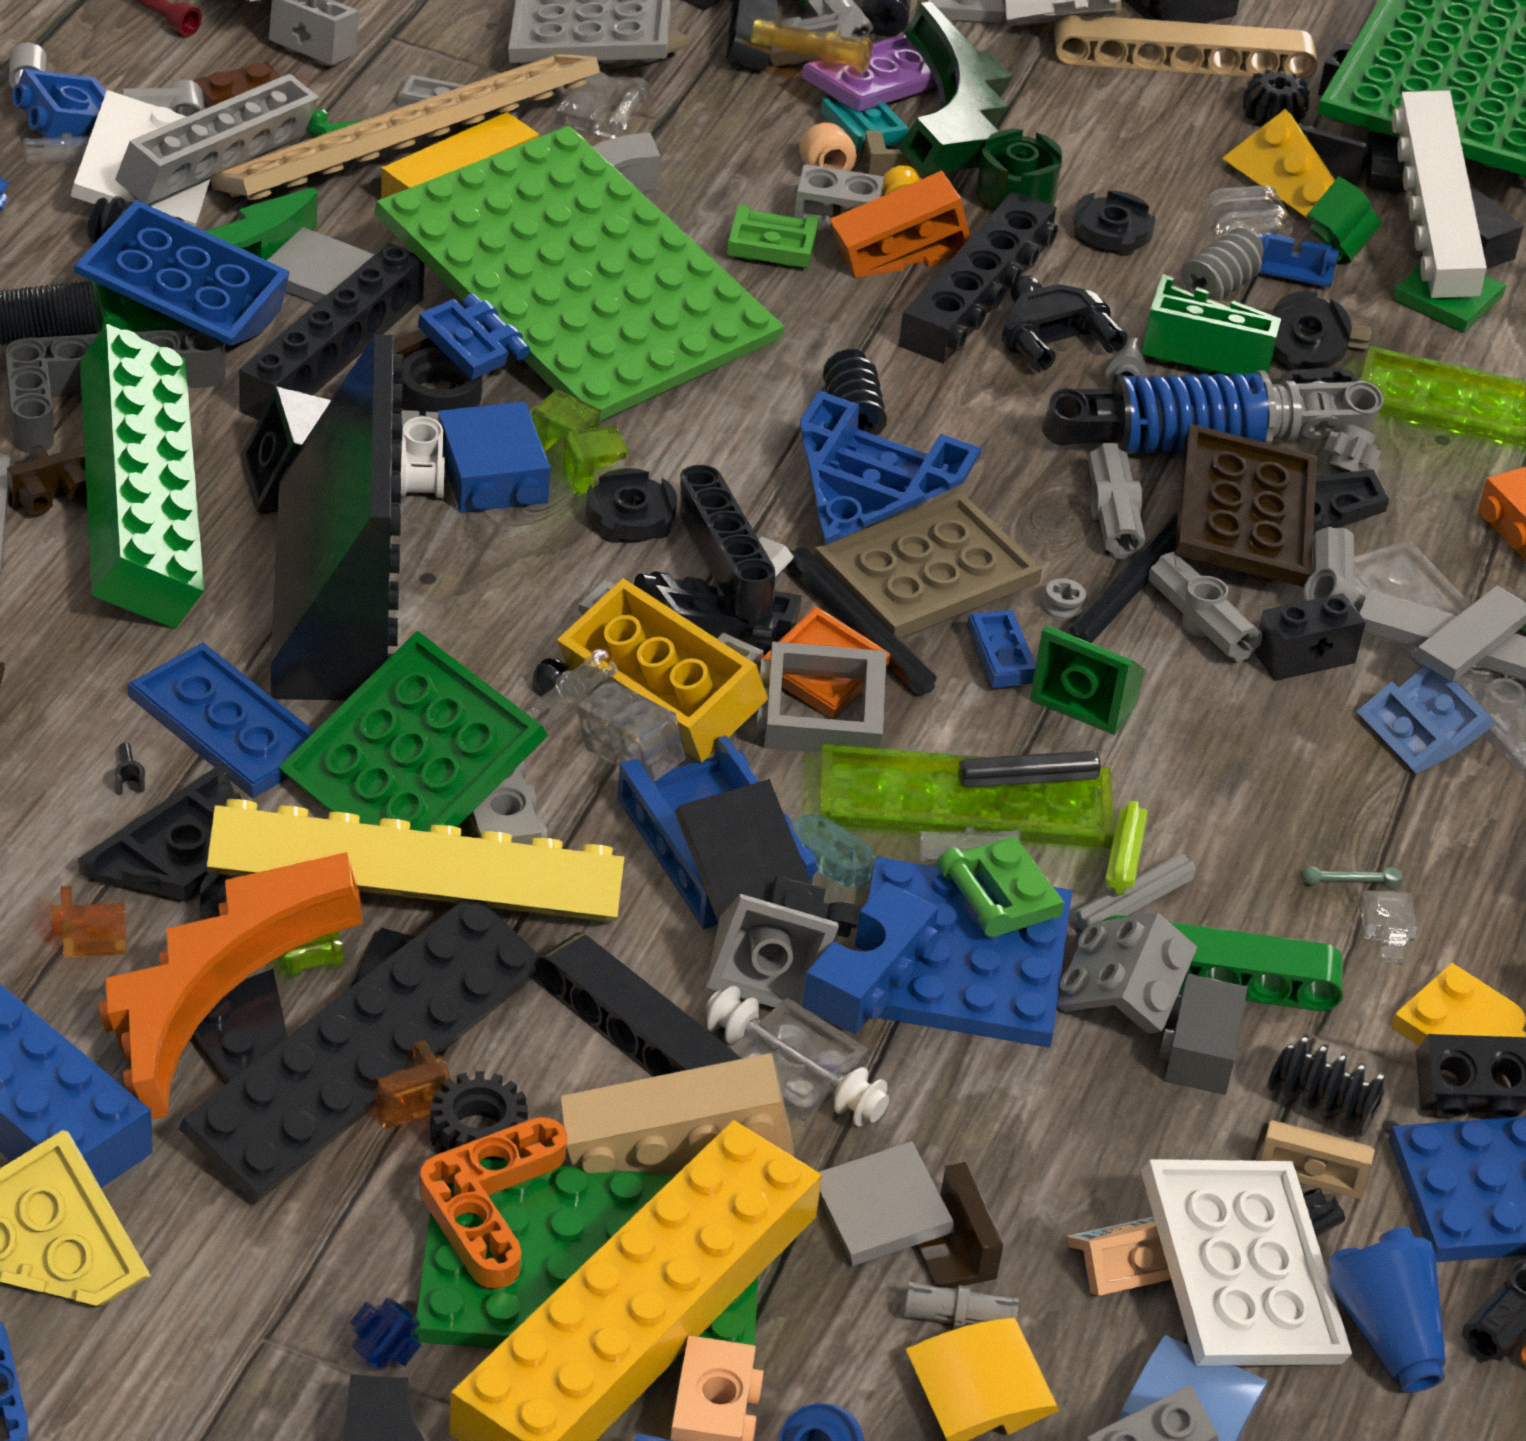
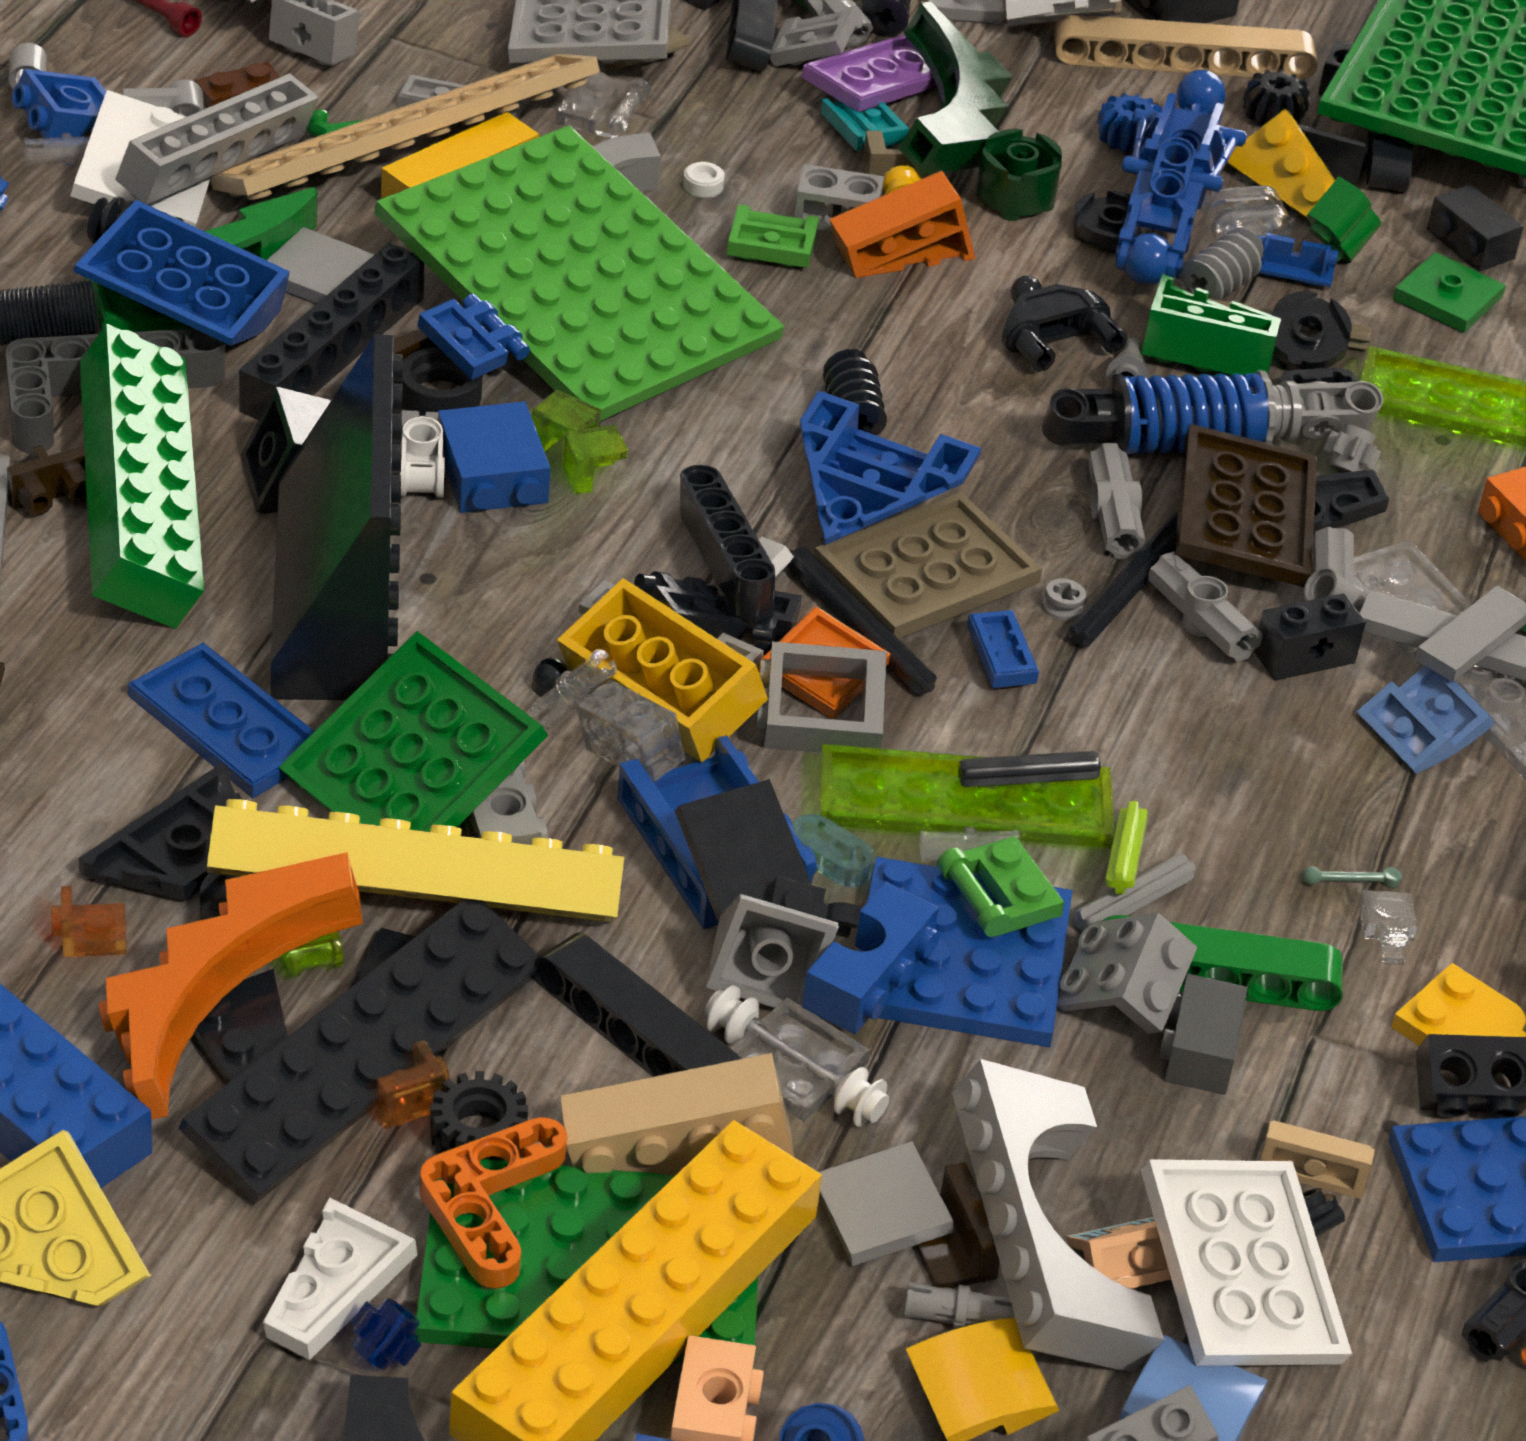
black hand [115,742,145,794] -> none
black plate [586,468,677,543] -> none
clear yellow pin [752,18,873,73] -> none
light nougat head [799,122,857,171] -> none
black brick [898,191,1058,364] -> none
green slope [1030,625,1144,735] -> none
black piece [1267,1034,1385,1136] -> none
blue cone [1328,1227,1446,1393] -> none
white brick [1392,90,1486,298] -> none
none -> white wing [263,1198,417,1360]
none -> white tile [683,162,725,198]
none -> light grey arch [952,1059,1164,1373]
none -> blue gear [1097,93,1162,154]
none -> blue piece [1115,70,1247,285]

